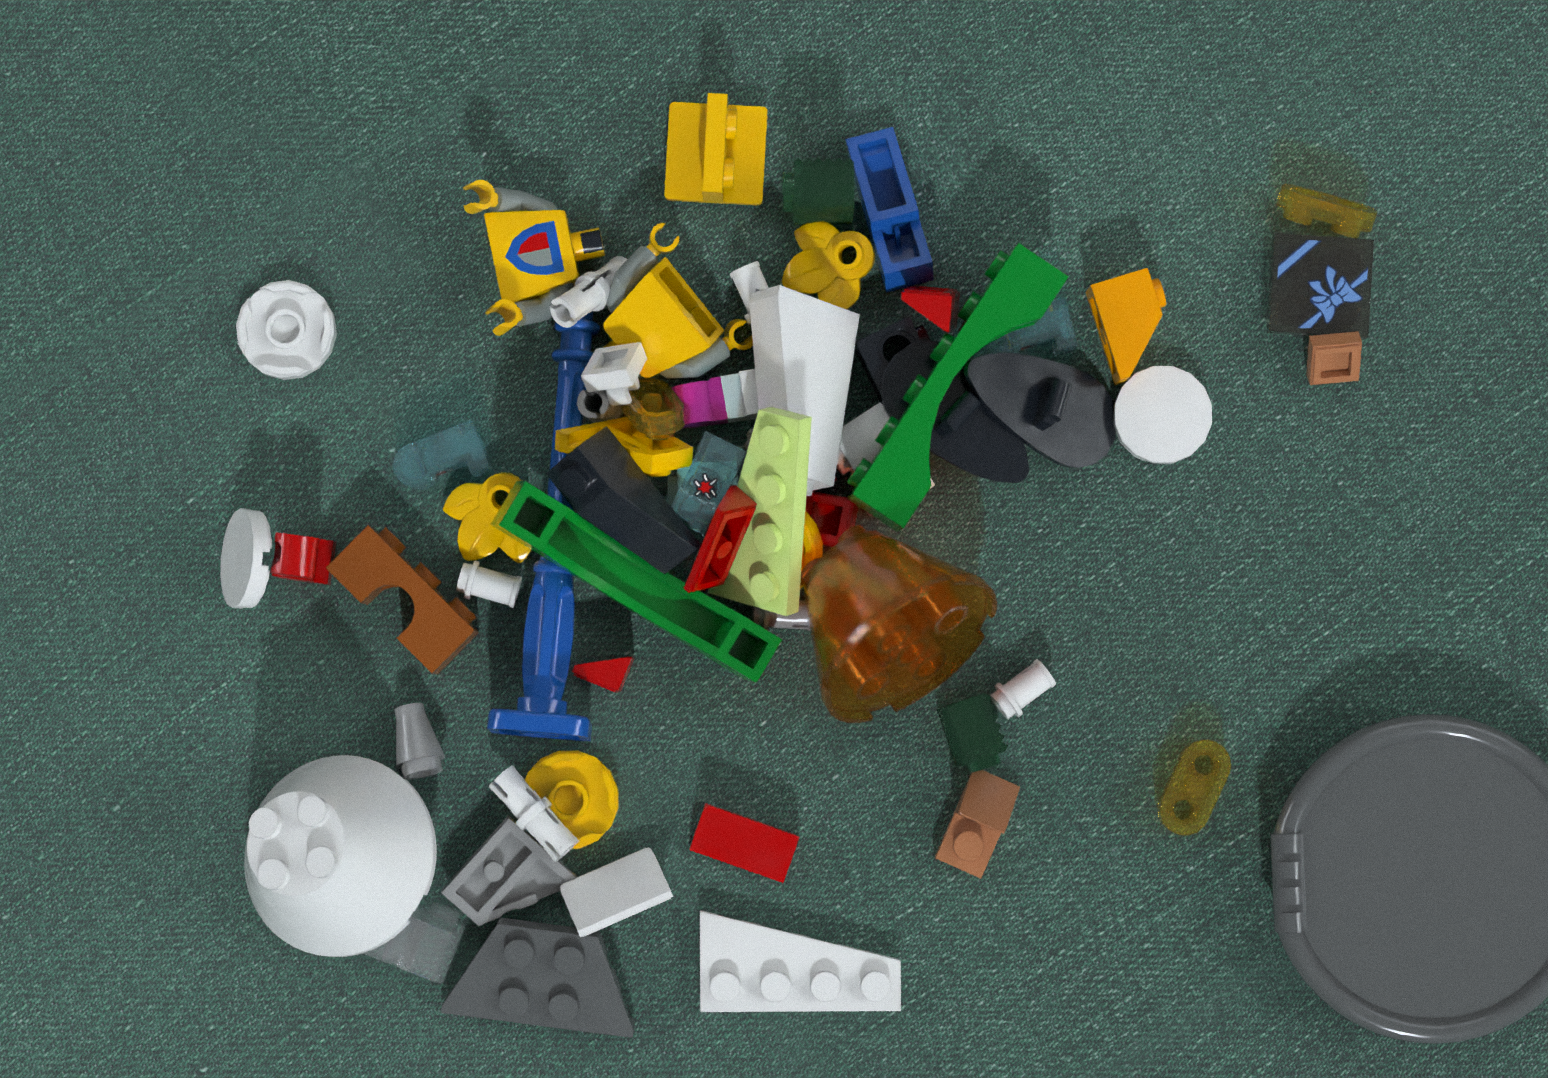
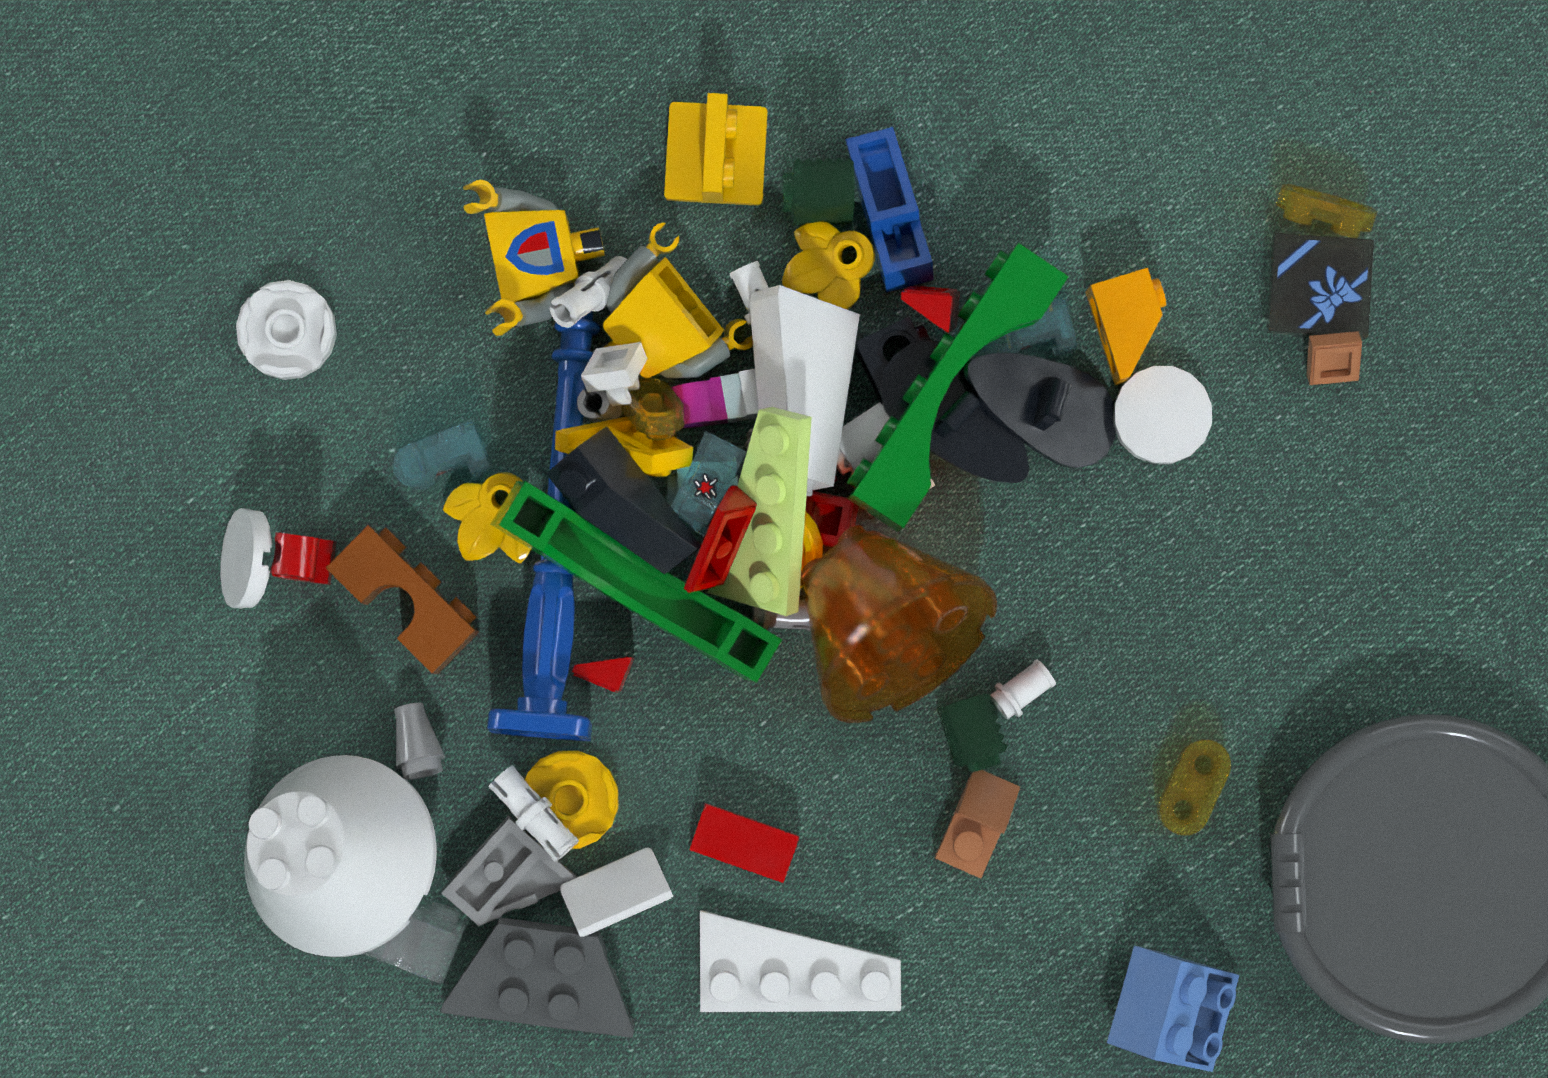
white pin [456,560,522,608] -> none
none -> medium blue slope [1107,945,1239,1072]

